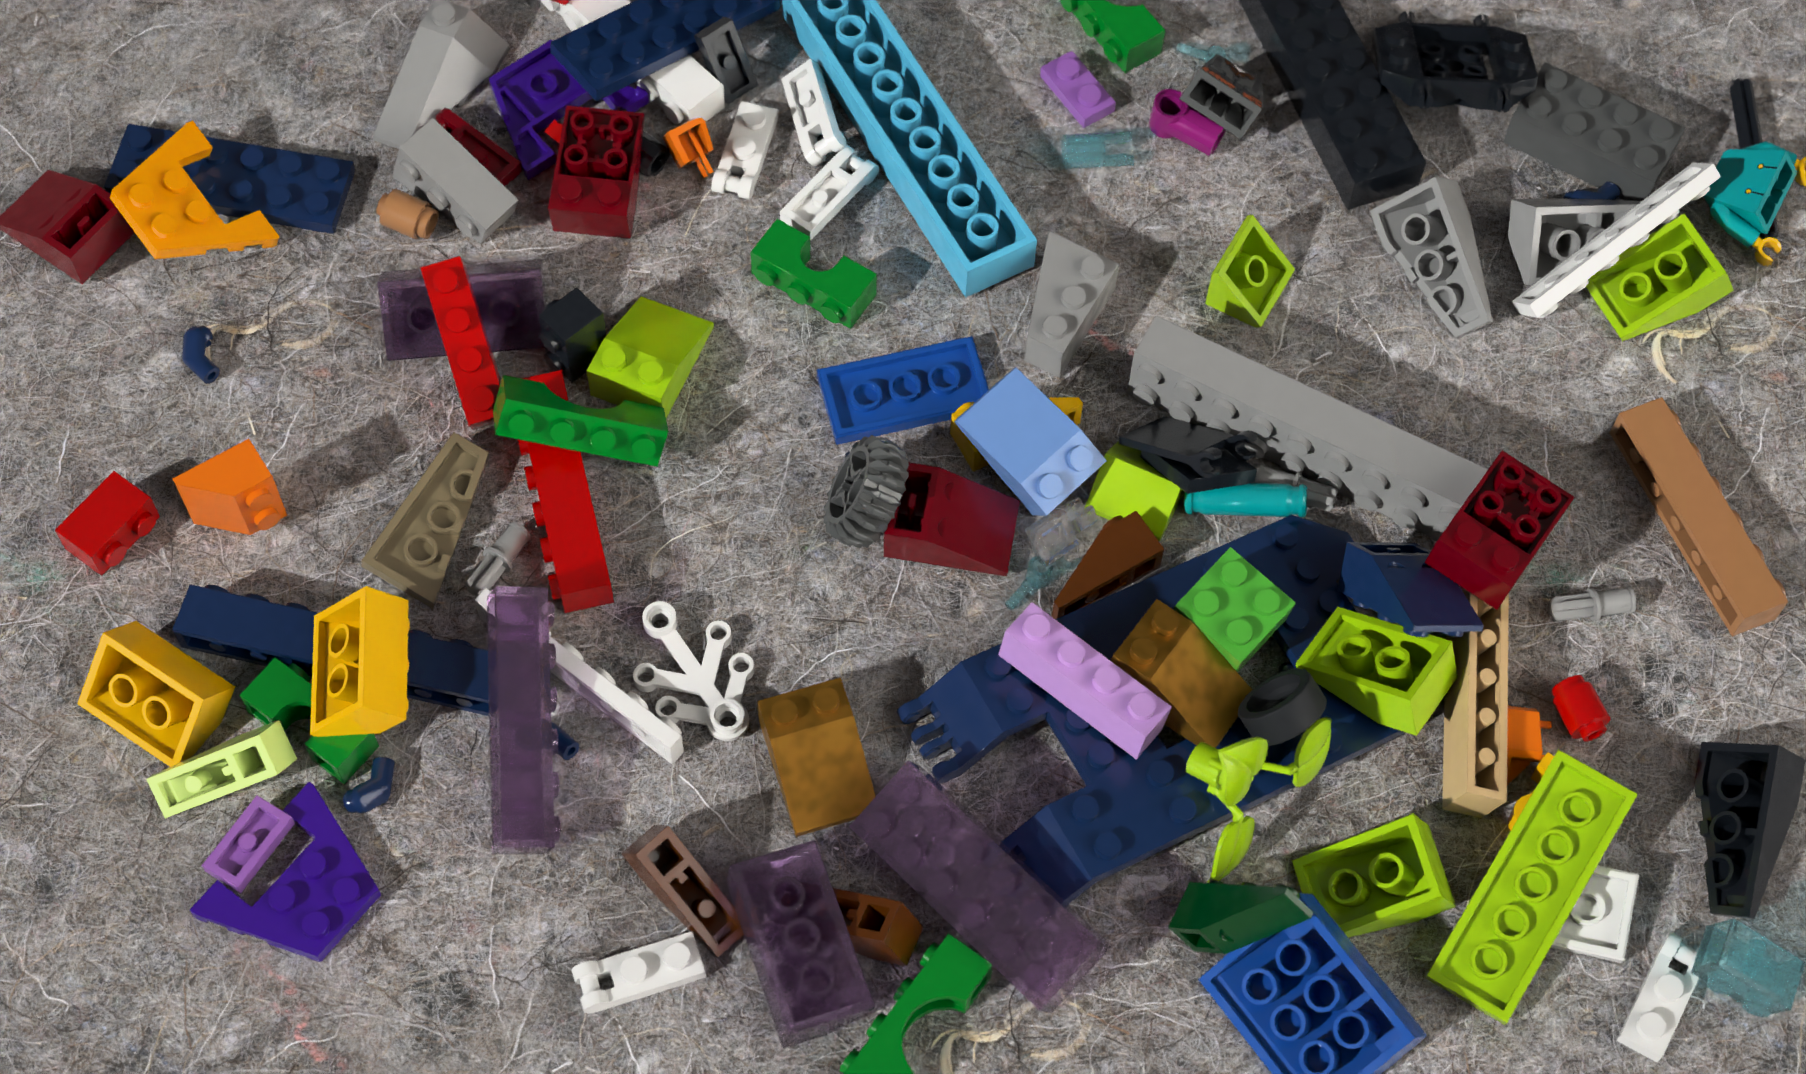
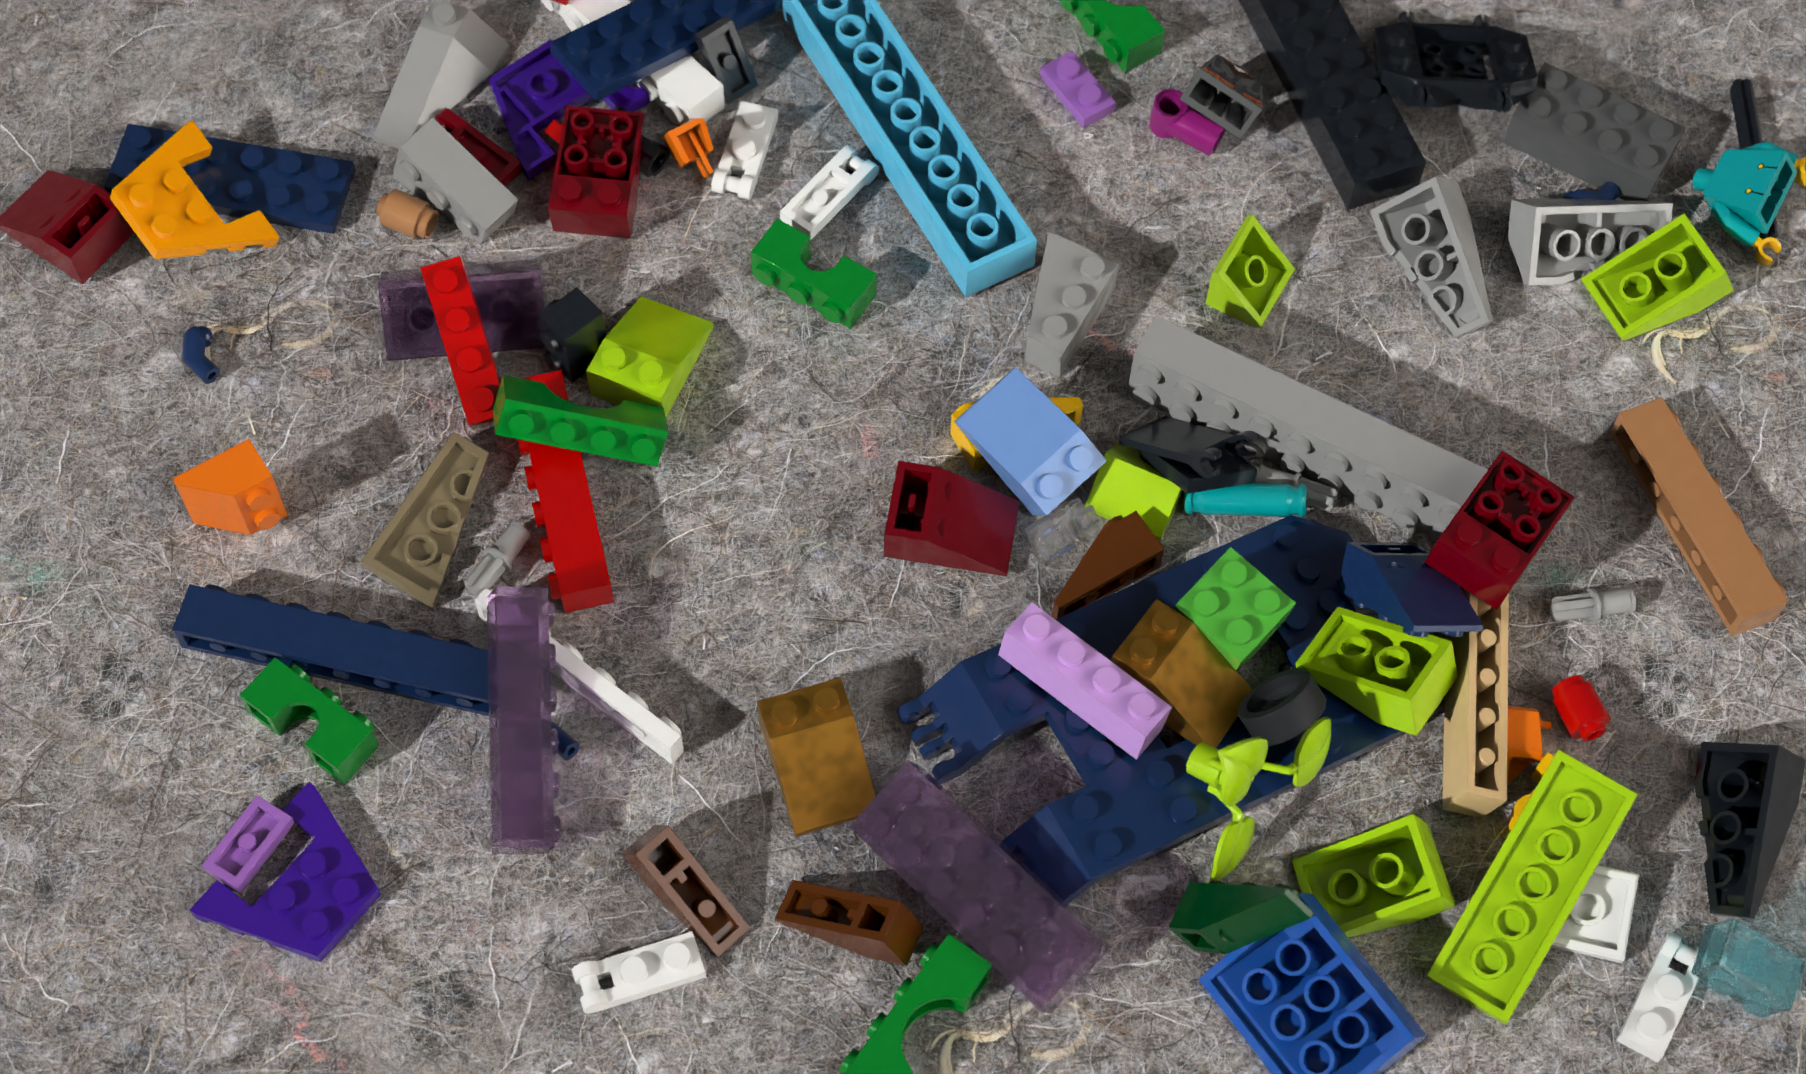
red brick [55,471,160,576] -> none
yellow slope [77,621,235,767] -> none
yellowish green slope [146,720,297,818] -> none
yellow slope [310,586,410,737] -> none
dark blue arm [343,757,395,814] -> none
white plant [633,601,754,741] -> none
clear purple slope [726,840,875,1049] -> none
white plate [781,58,847,167] -> none
blue tile [817,336,989,445] -> none
dark grey gear [823,435,909,548] -> none
clear light blue hand [1005,556,1053,610] -> none
clear light blue hinge [1061,131,1134,169] -> none
clear light blue hand [1176,42,1226,63] -> none
white plate [1511,162,1721,318] -> none

